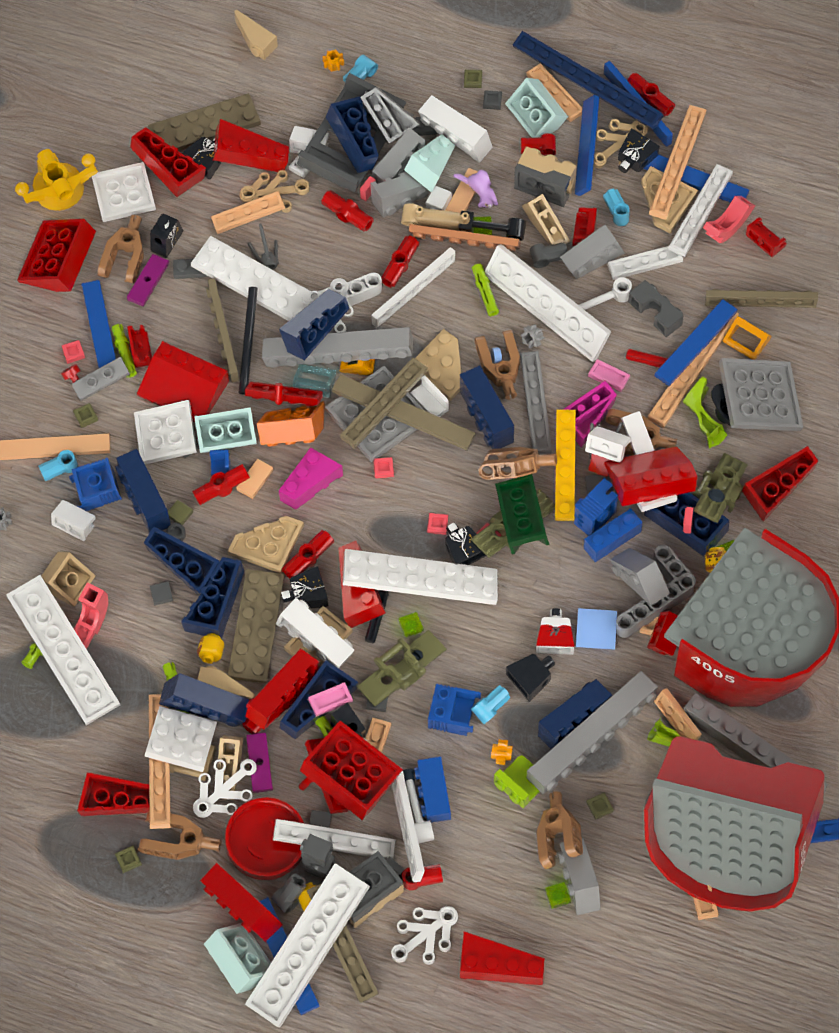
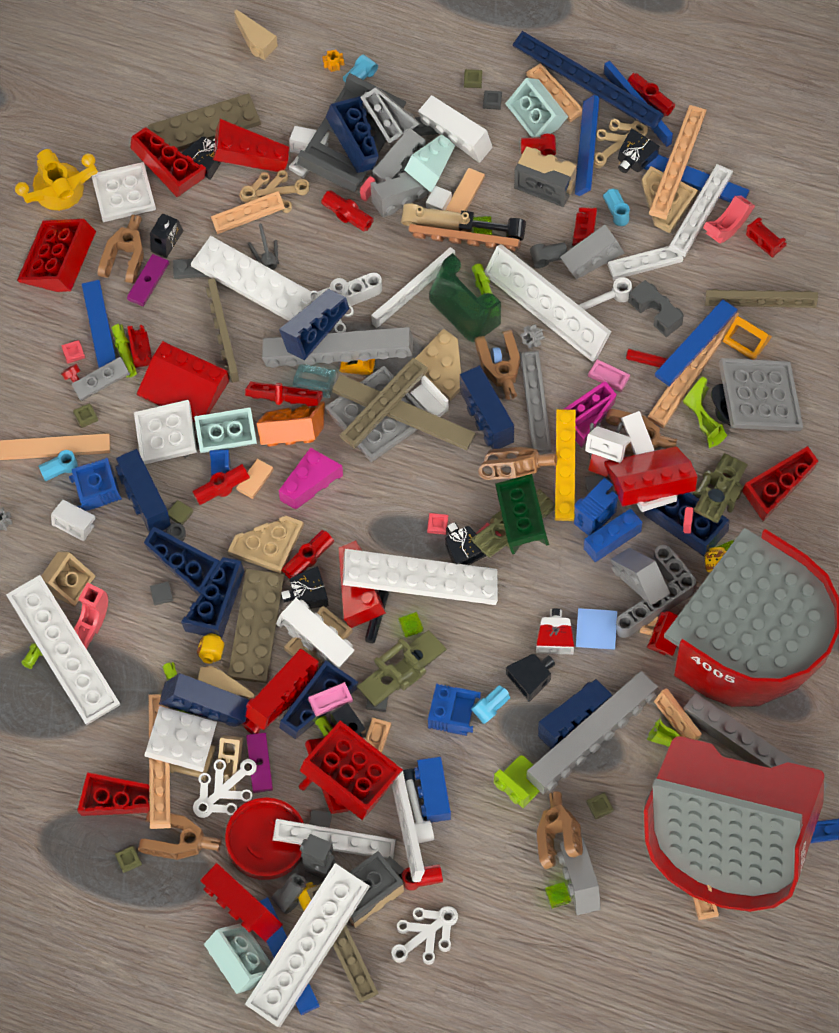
black piece [238,287,258,395] -> none
coral tile [374,457,394,478] -> none
red piece [381,235,420,288] -> none
lavender animal [453,170,499,208] -> none
red wedge [460,931,545,986] -> none
light orange gear [491,739,513,765] -> none
tan slope [522,194,570,245] -> none
none -> clear green windscreen [429,253,501,342]

